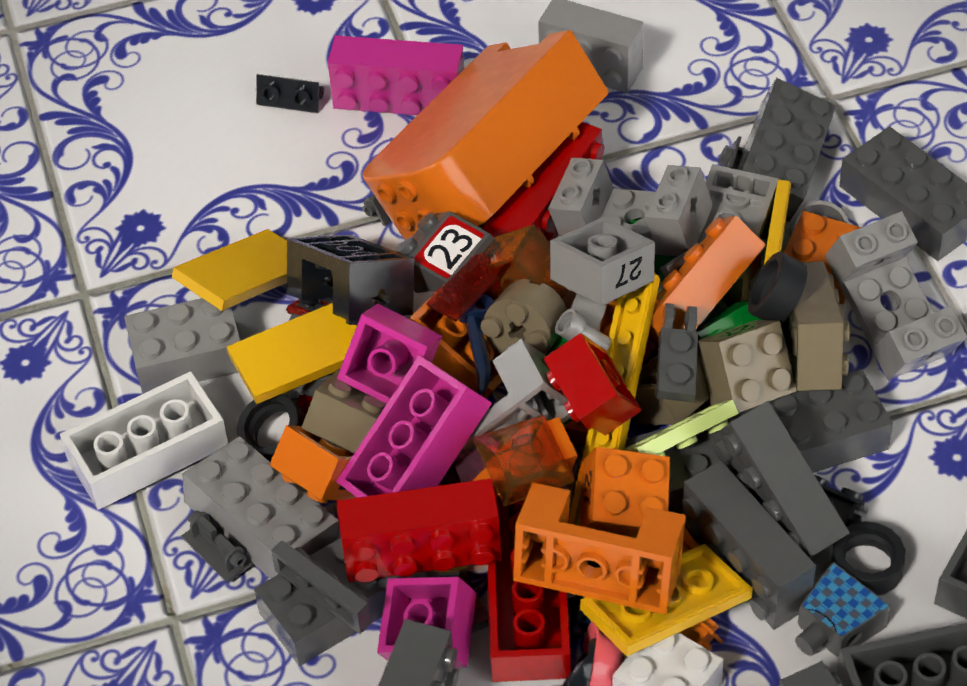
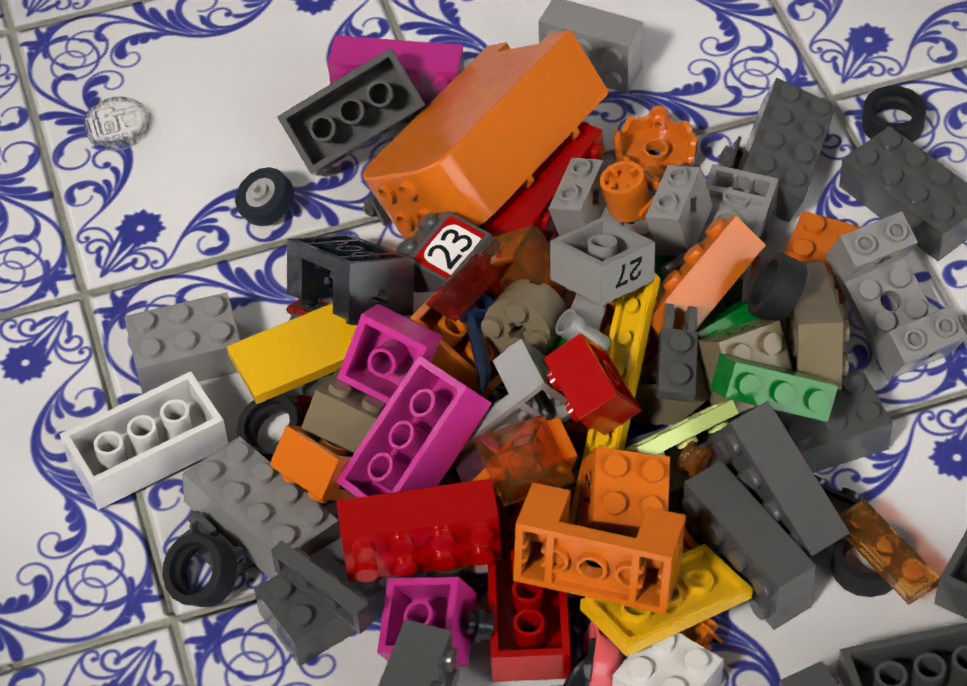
yellow tile [172,229,287,311] -> none
black hinge [256,74,324,113] -> none
yellow tile [764,179,791,264] -> none
light grey helmet [790,200,849,237] -> none
torso [795,562,890,657] -> none
none -> tile [84,96,149,151]
none -> black tyre [162,533,238,607]
none -> black wheel [235,167,294,226]
none -> dark grey brick [277,48,427,175]
none -> black plate [464,604,494,644]
none -> orange piece [600,161,661,223]
none -> orange plate [614,106,697,180]
none -> clear orange bush [676,441,711,478]
none -> brick [710,353,838,422]
none -> clear orange plate [839,499,940,605]
none -> black tyre [862,85,926,143]

